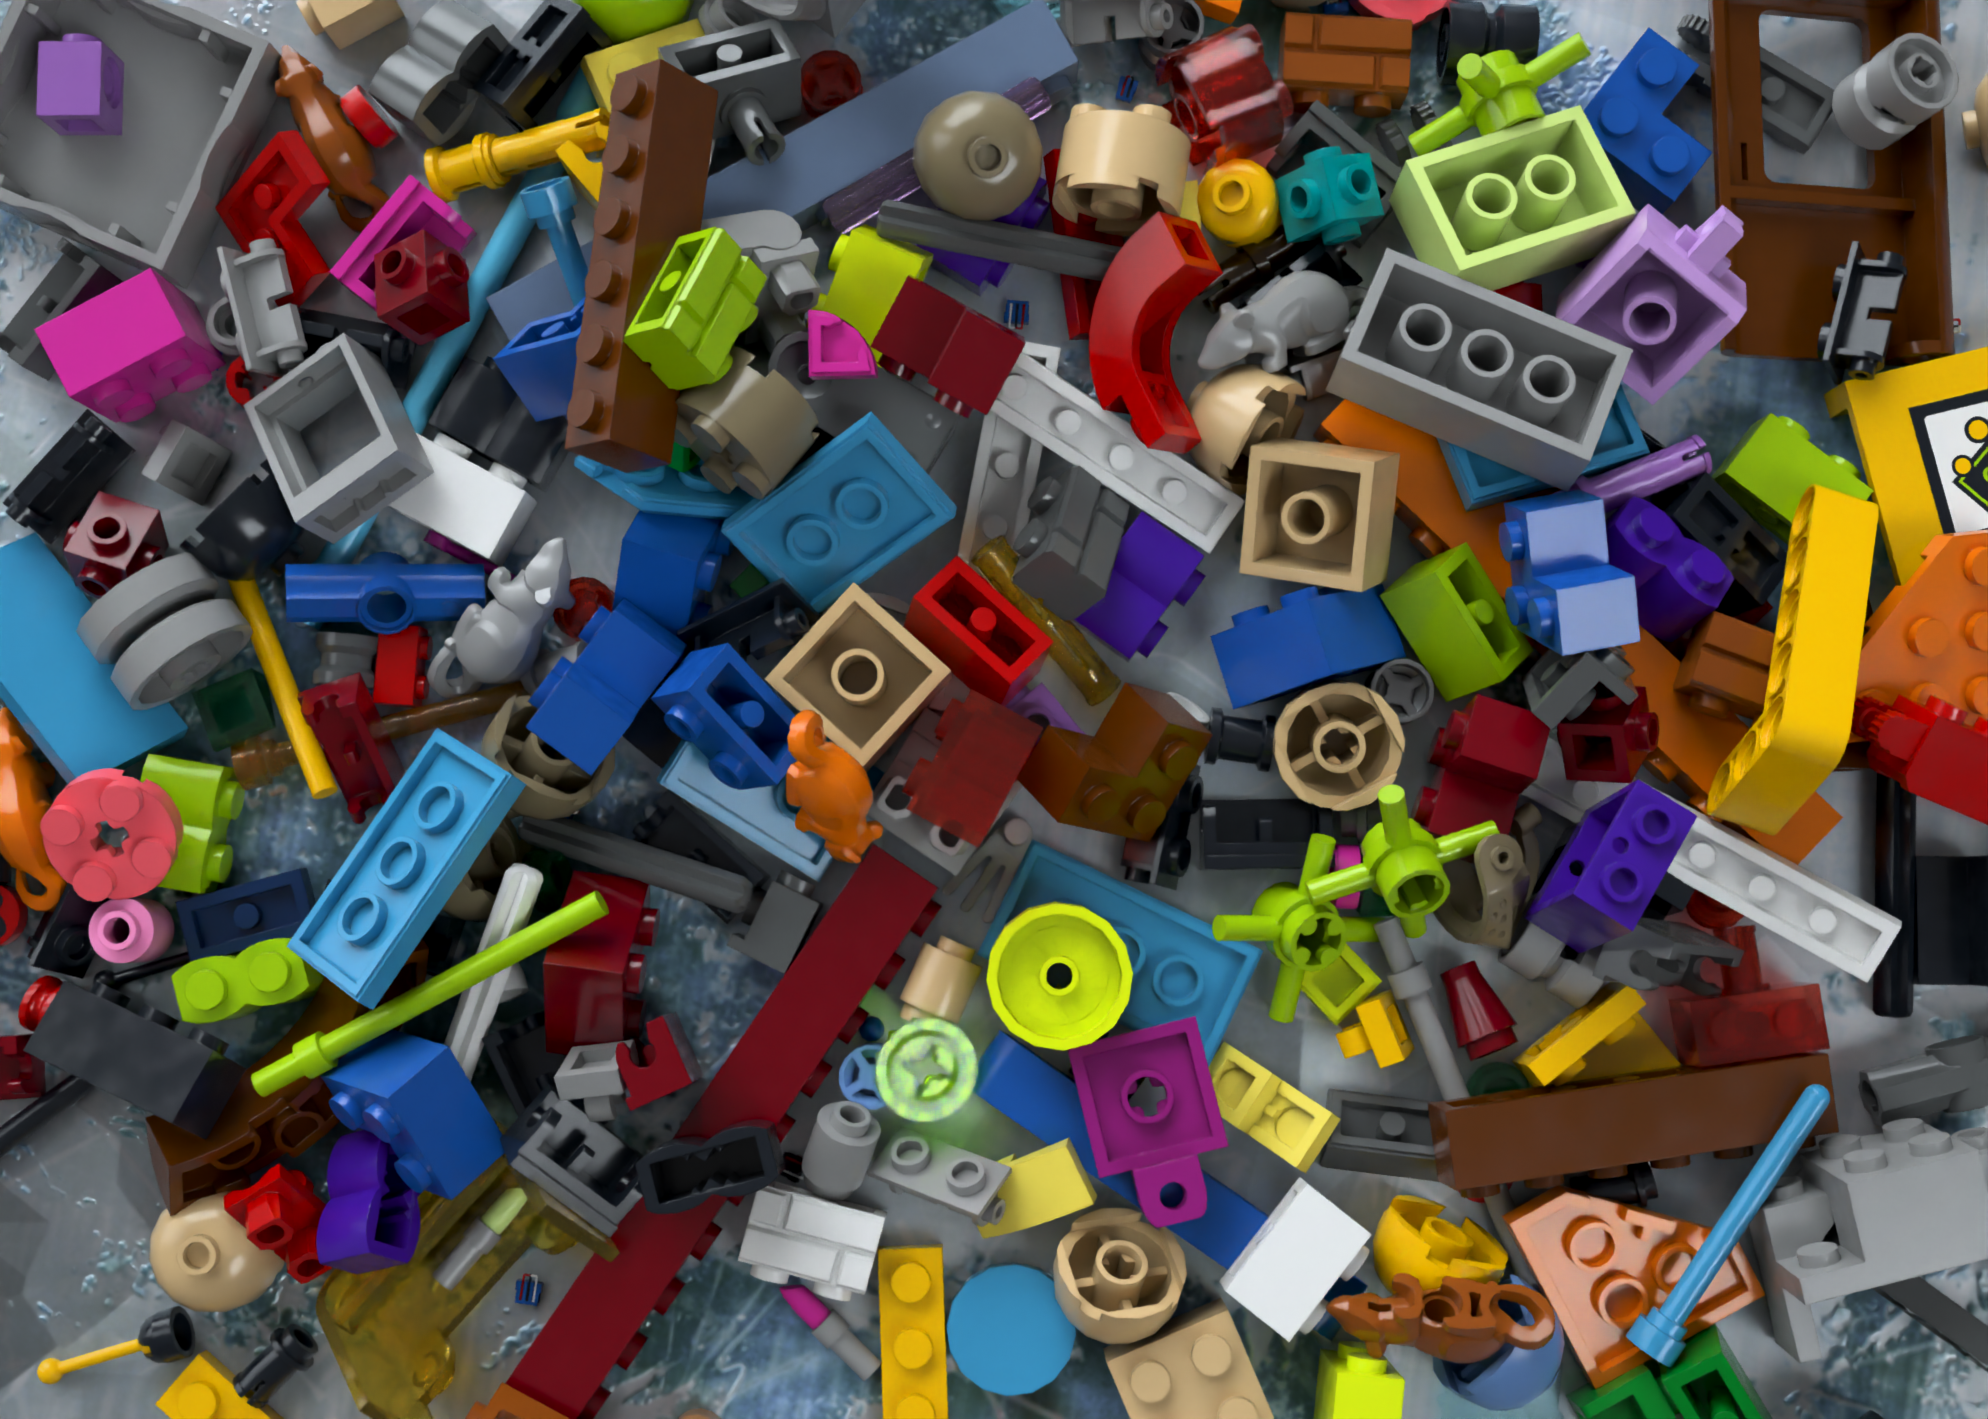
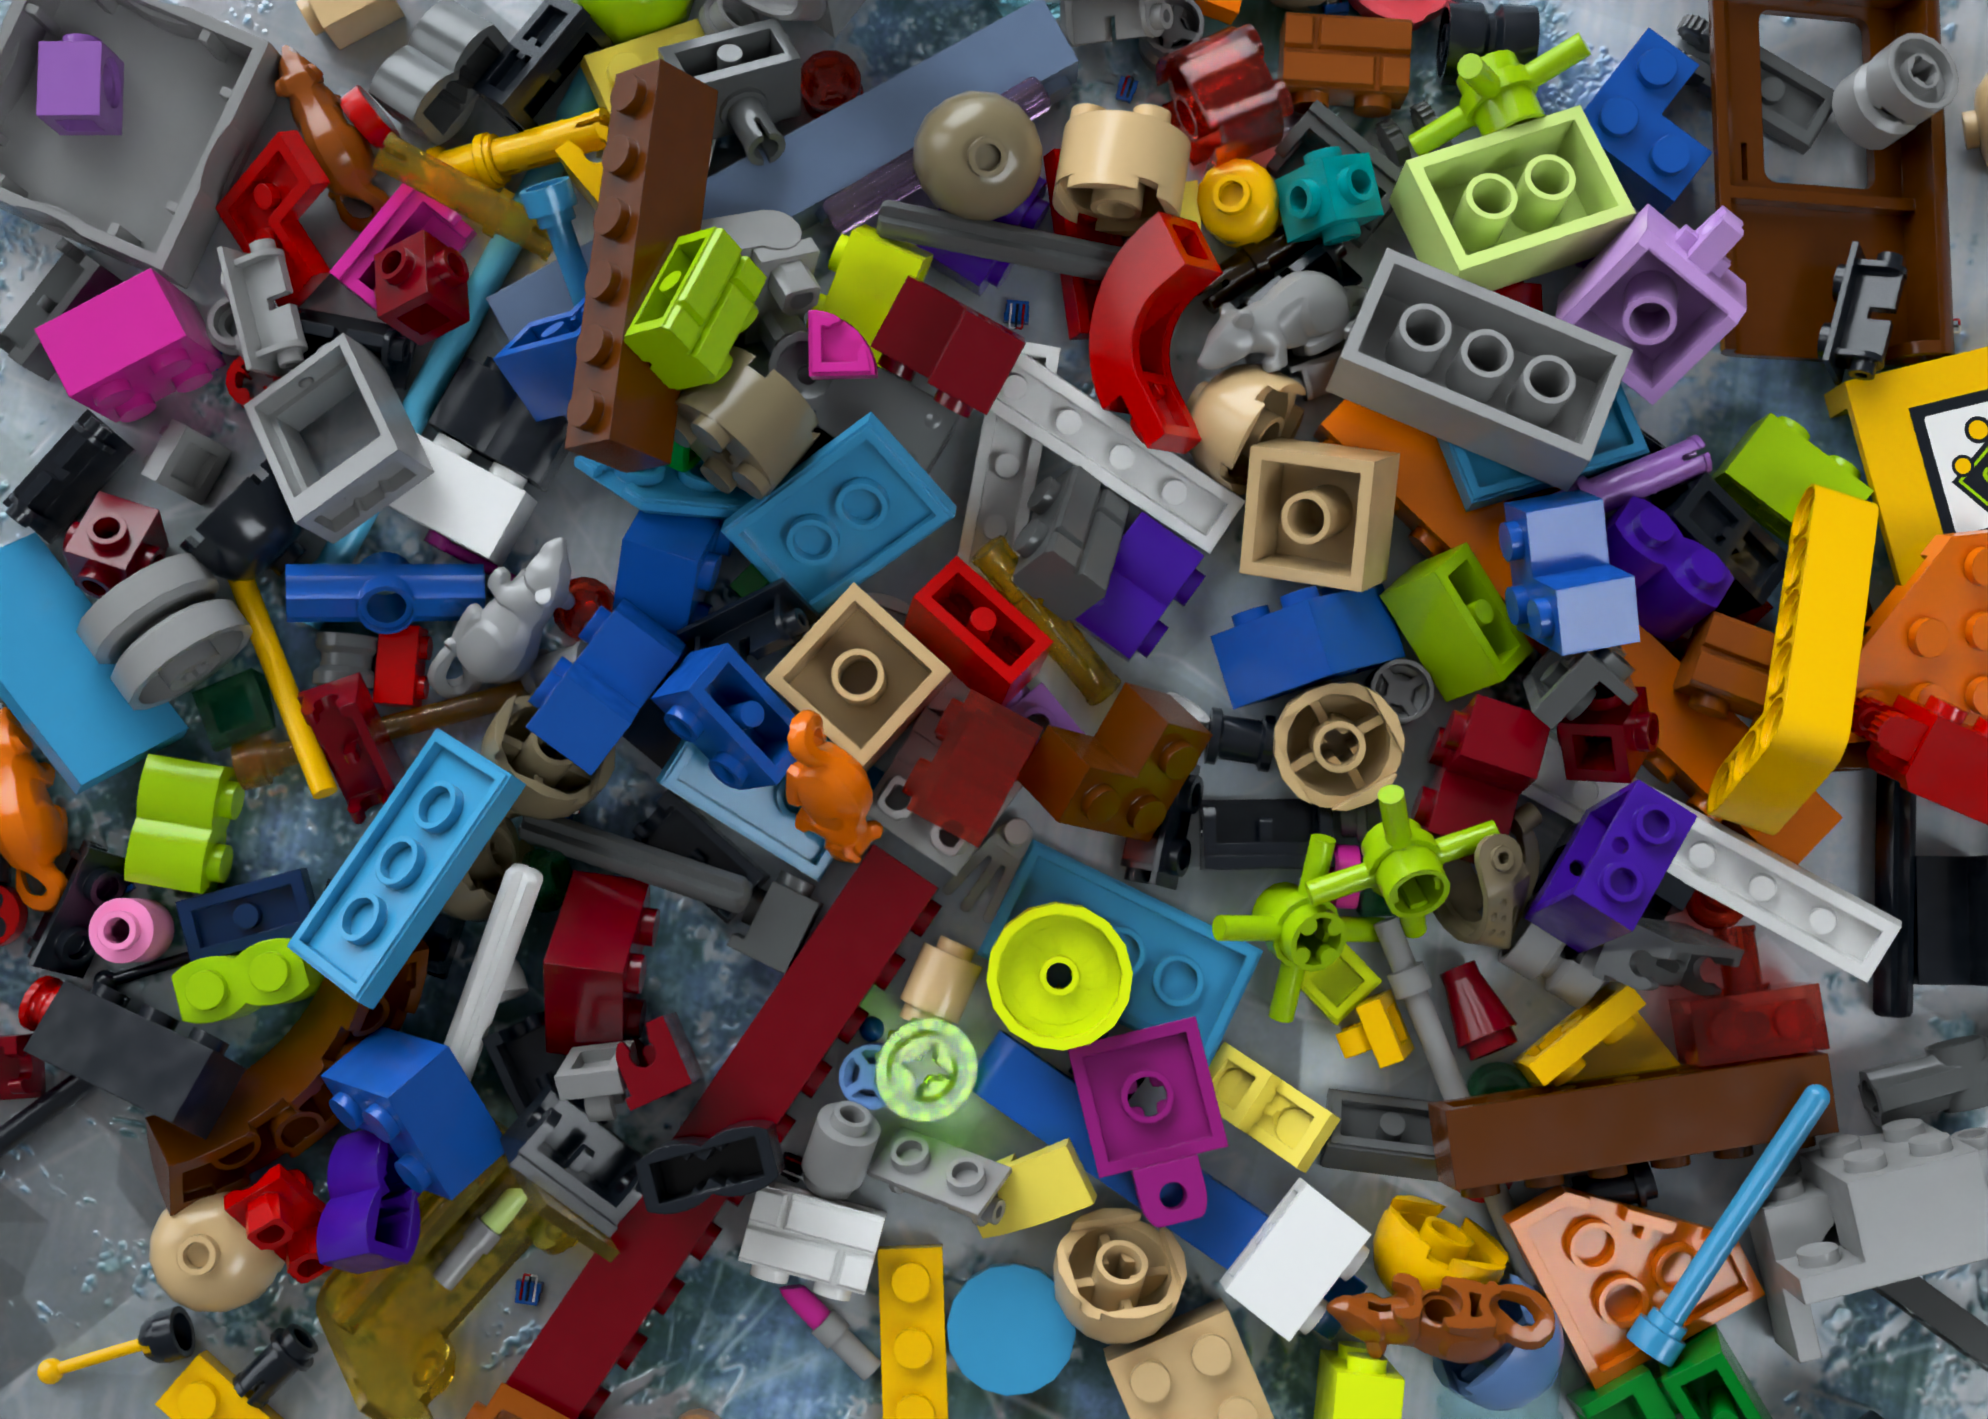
coral plate [40,768,184,902] -> none
lime bar [251,890,609,1097] -> none
none -> clear yellow pin [373,132,554,262]

